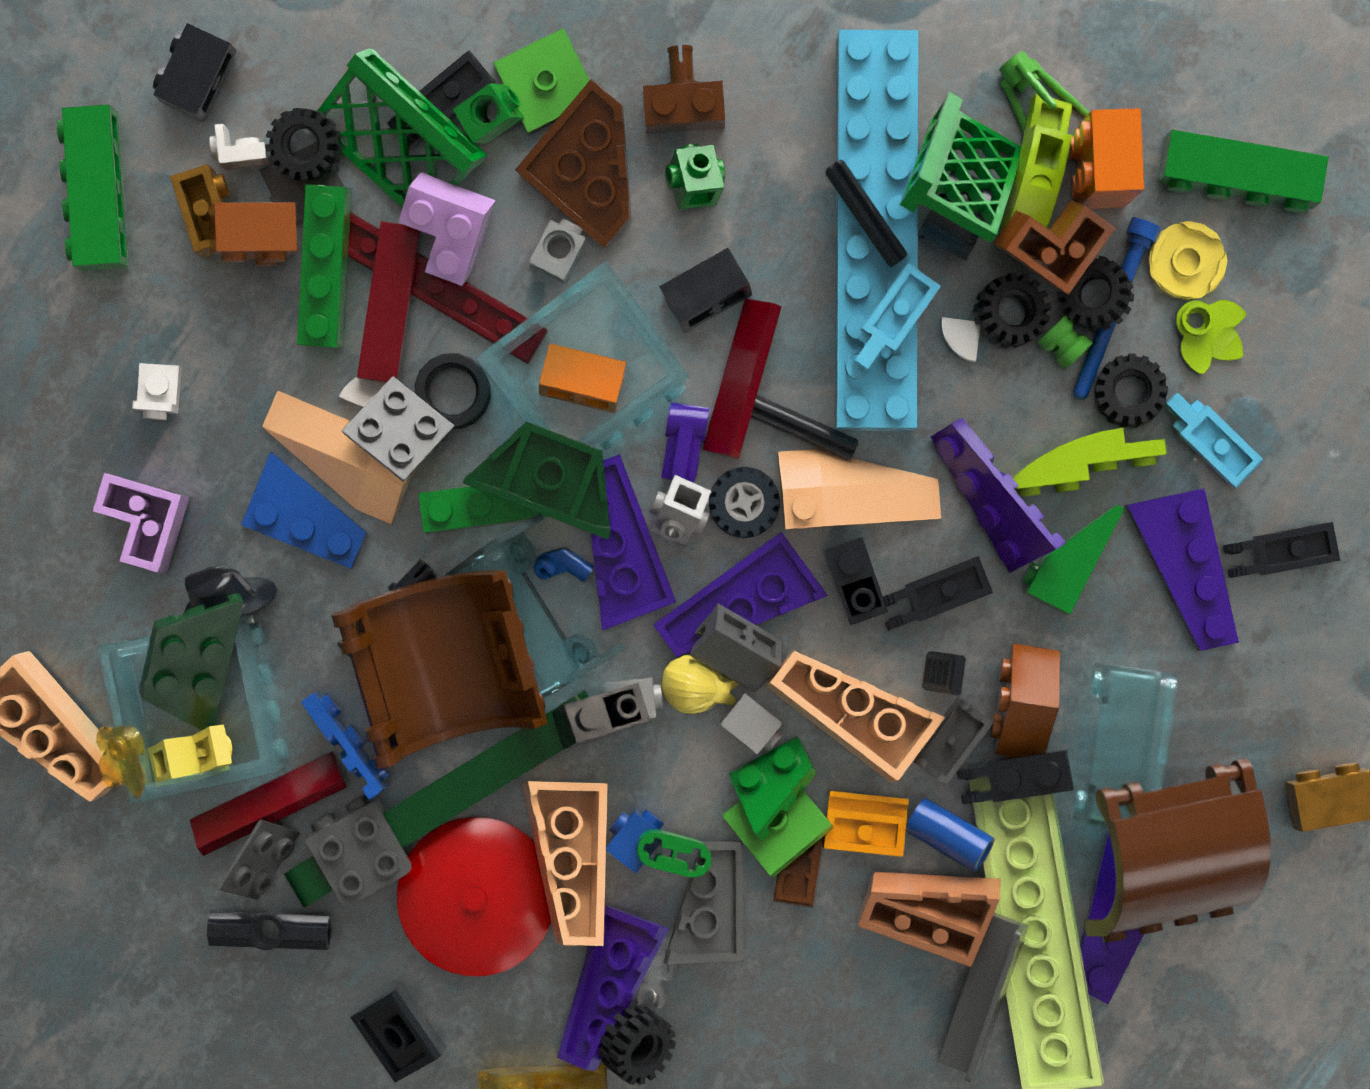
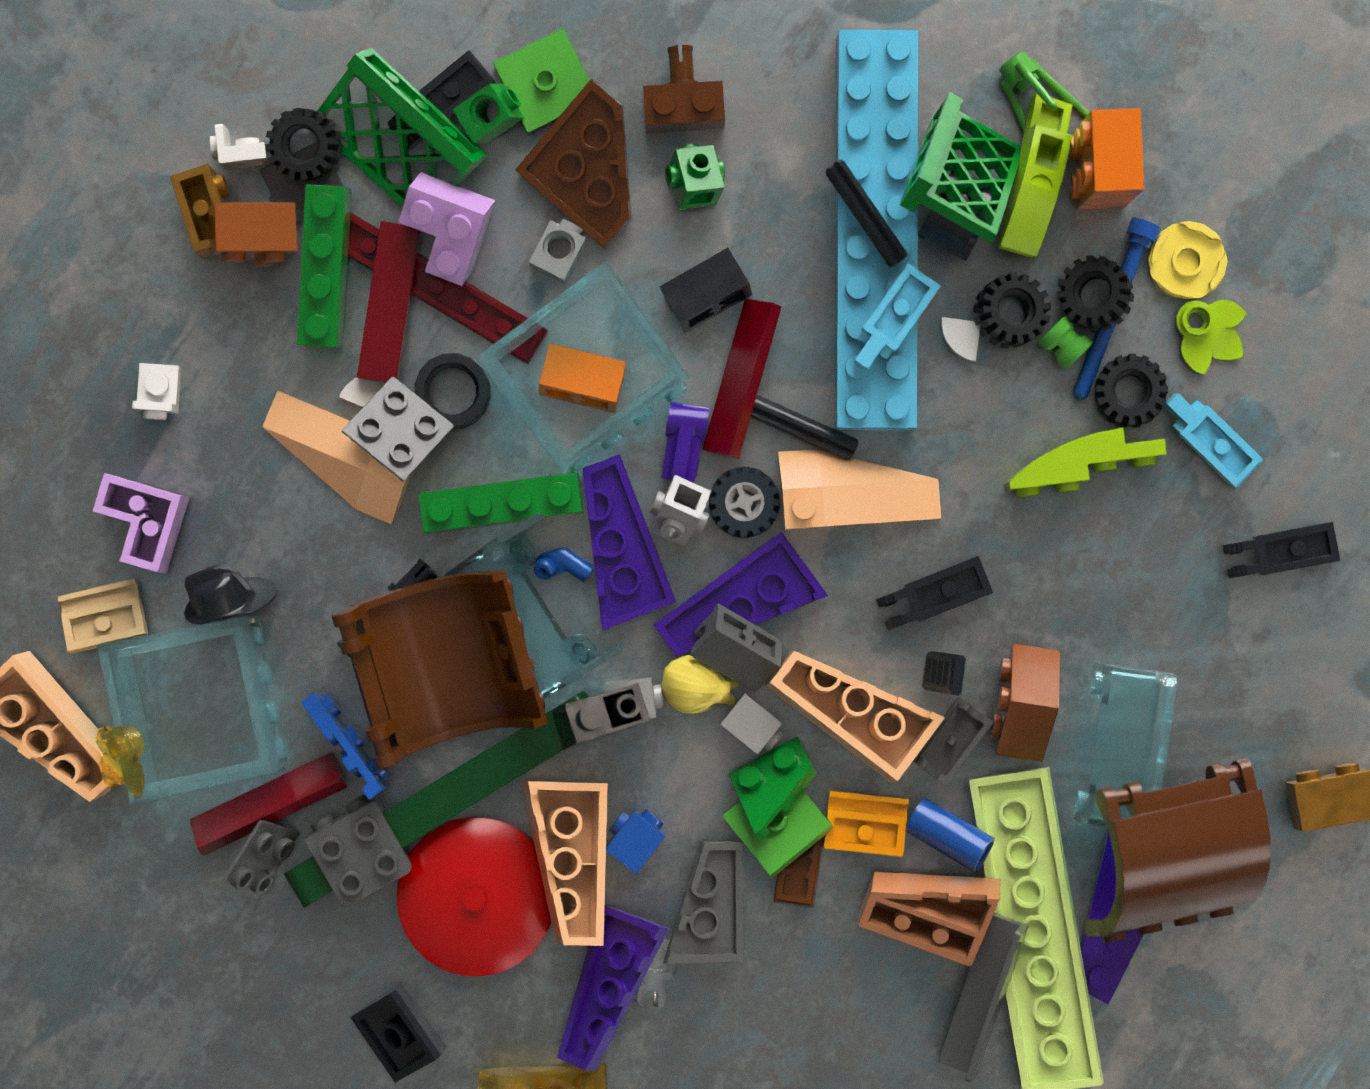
green brick [57,104,128,271] -> none
dark green wing [139,593,244,730] -> none
light yellow brick [148,724,232,787] -> none
black brick [153,23,237,122] -> none
black piece [207,910,332,951] -> none
blue wing [241,452,367,569] -> none
dark green wing [463,421,611,539] -> none
black tyre [599,1005,676,1085] -> none
green beam [636,829,712,878] -> none
black slope [822,537,888,626] -> none
dark purple wing [930,418,1066,573] -> none
black hinge [957,750,1074,804] -> none
dark orange brick [993,200,1116,295] -> none
green slope [1021,505,1125,615] -> none
dark purple wing [1125,488,1239,651] -> none
green brick [1158,129,1329,213] -> none
none -> tan plate [57,578,149,654]

